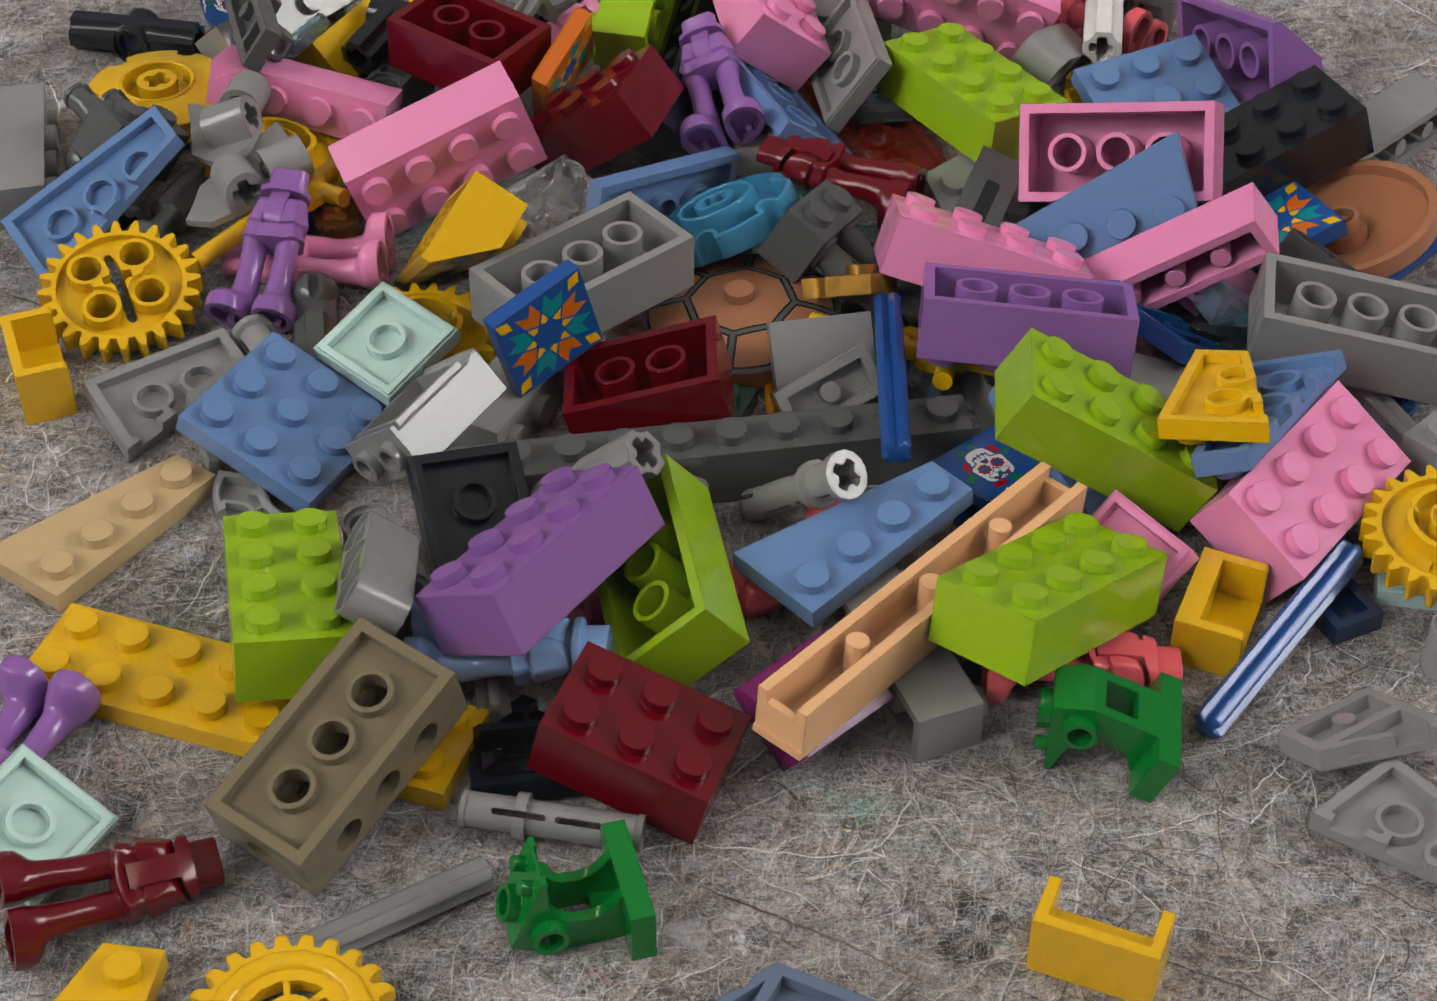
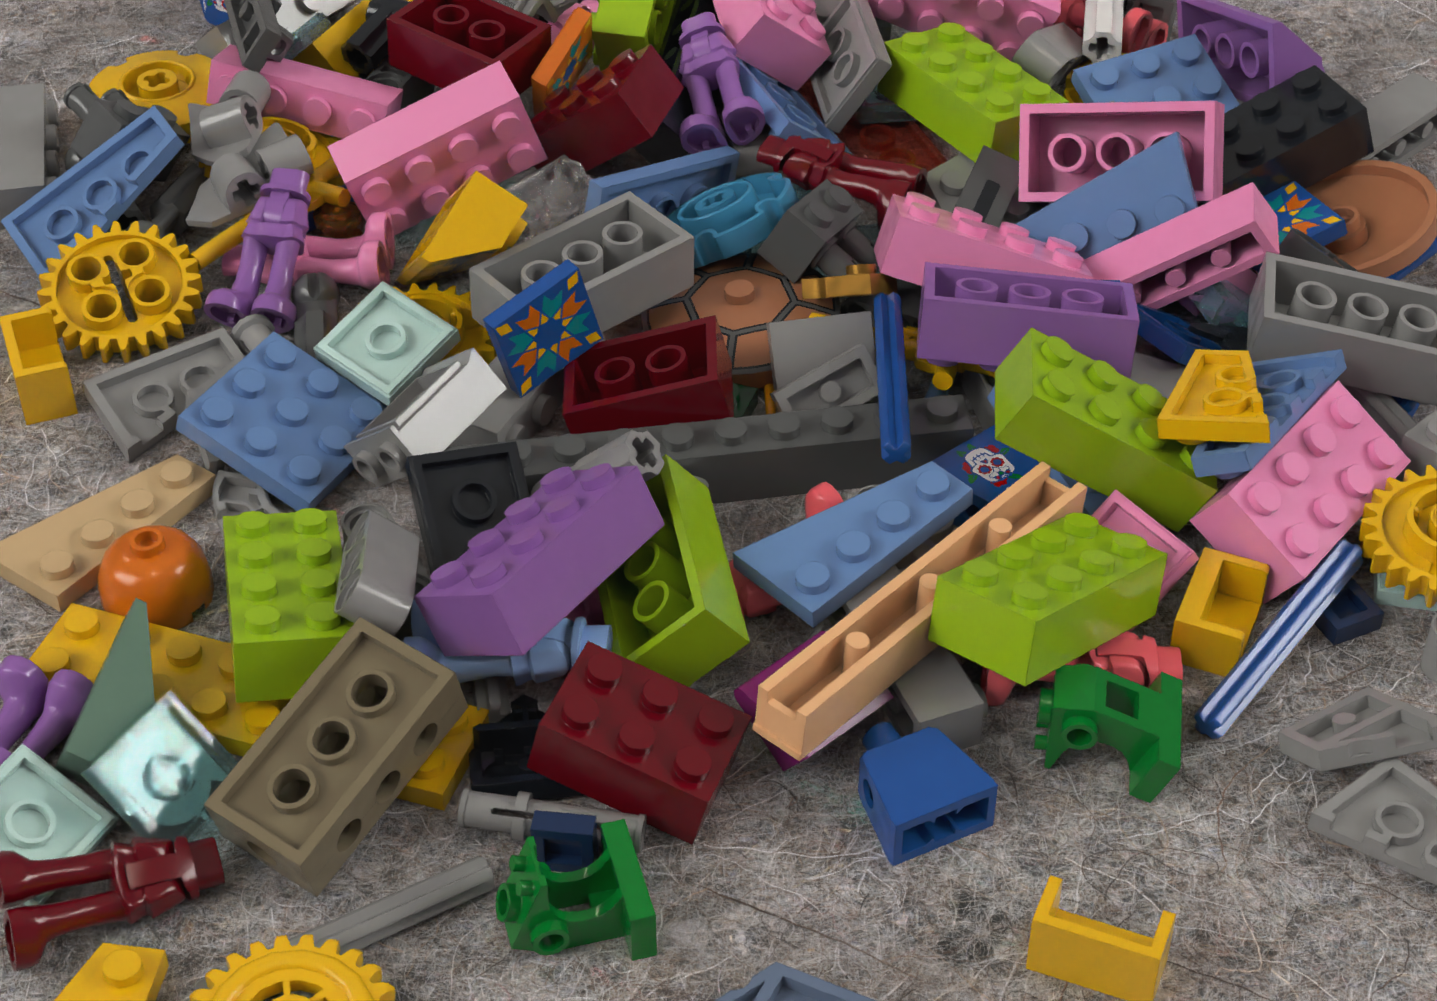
black piece [68,8,206,62] -> none
light grey pin [739,450,868,523] -> none
none -> sand green slope [54,598,155,792]
none -> clear light blue tile [81,690,238,845]
none -> orange cylinder [98,525,214,629]
none -> dark blue tile [530,810,599,872]
none -> blue torso [858,722,998,866]

